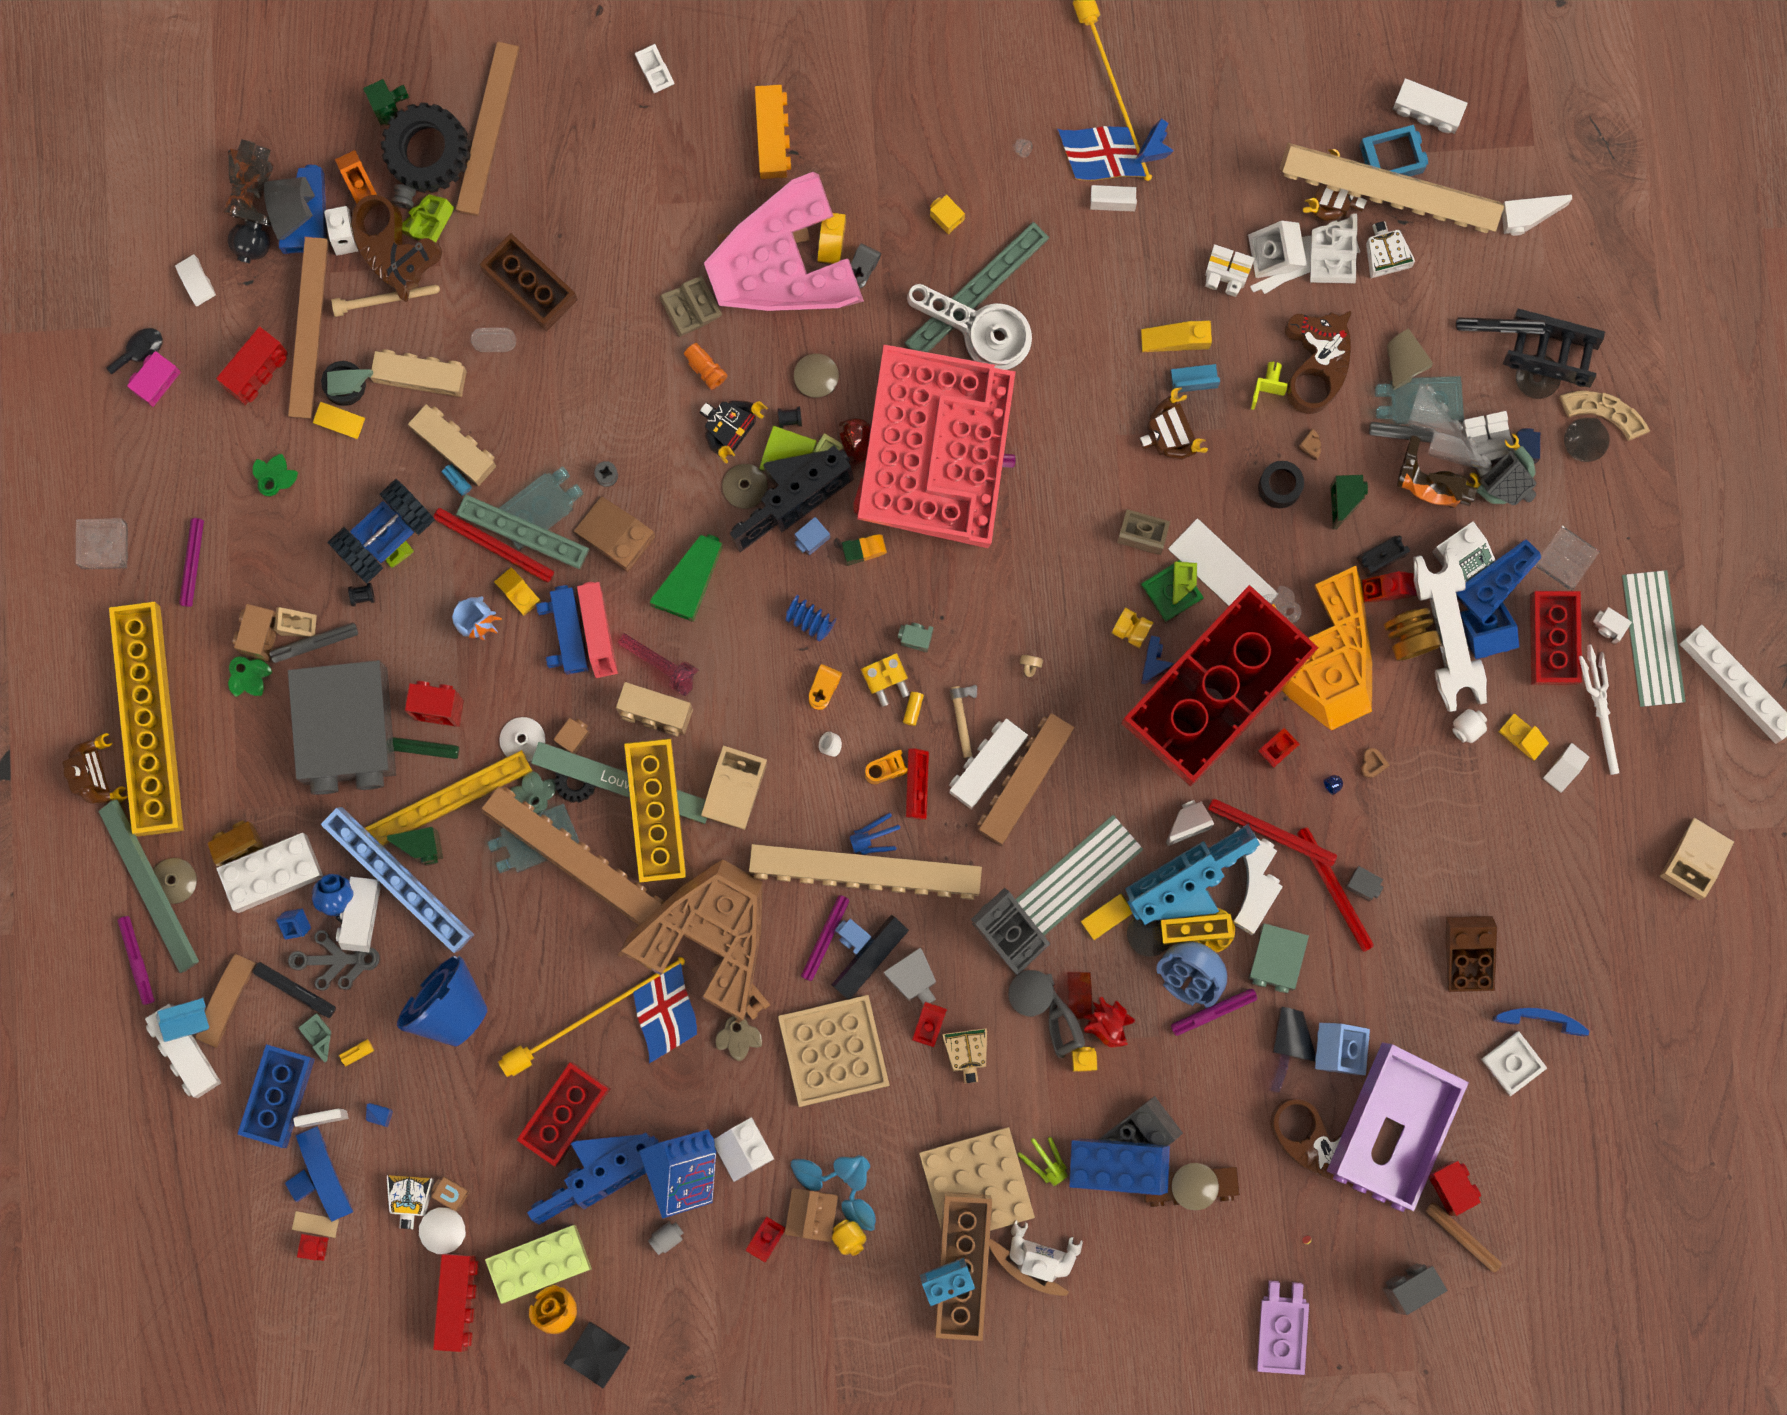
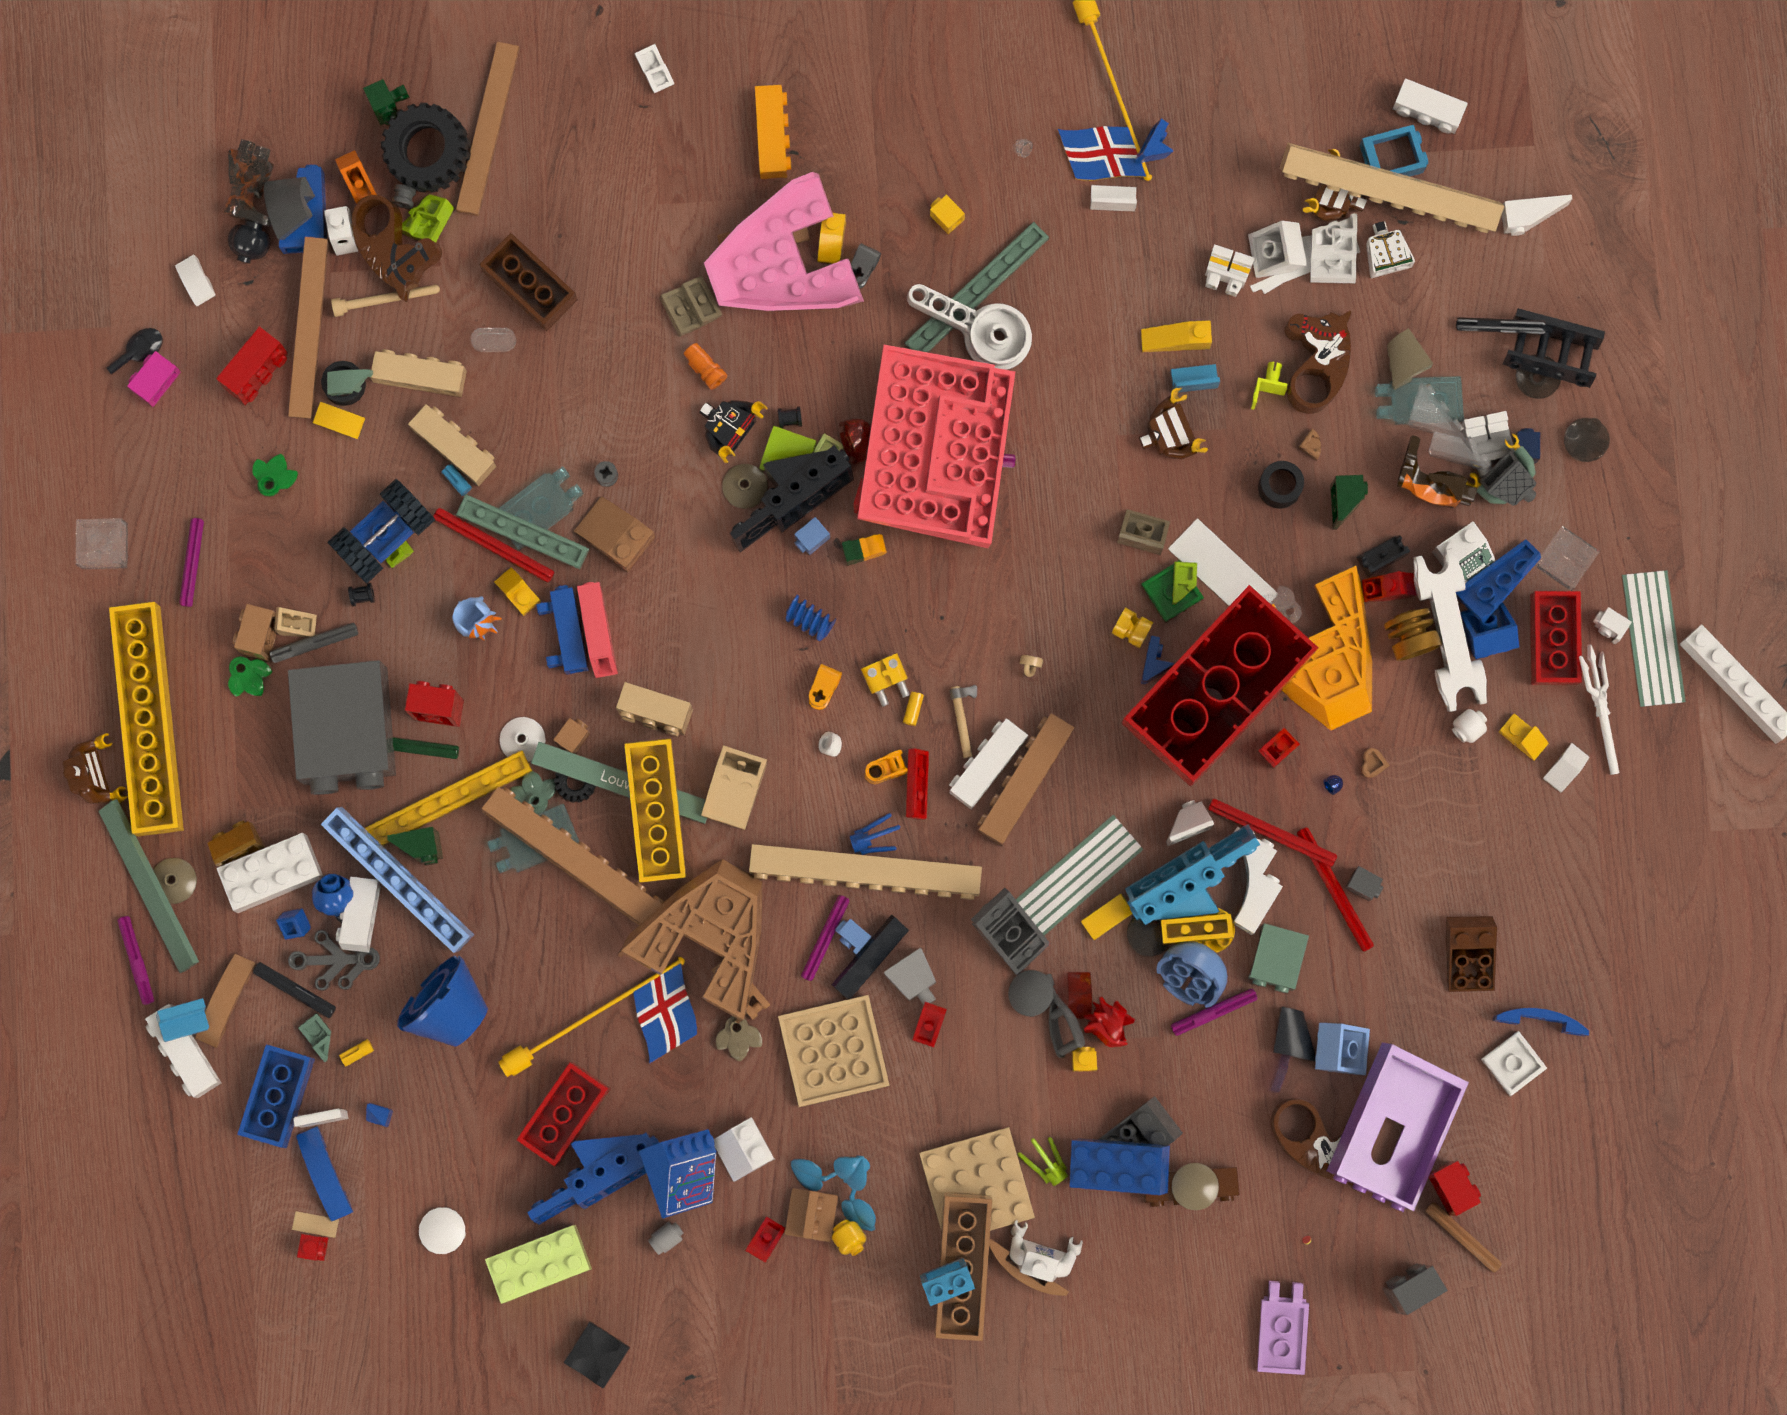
blue slope [285,1169,316,1202] -> none
torso [387,1175,435,1229] -> none
medium nougat brick [431,1177,470,1212] -> none
red brick [433,1254,479,1352] -> none
light orange cylinder [529,1285,577,1334] -> none
clear pink piece [618,633,699,696] -> none
green slope [650,534,723,622] -> none
dark tan dish [794,354,839,398] -> none
sand green brick [898,623,933,652] -> none
tan torso [942,1028,987,1084] -> none
dark grey axle [1369,422,1436,443] -> none
tan tile [1559,391,1650,441] -> none
tan slope [1659,818,1734,900] -> none

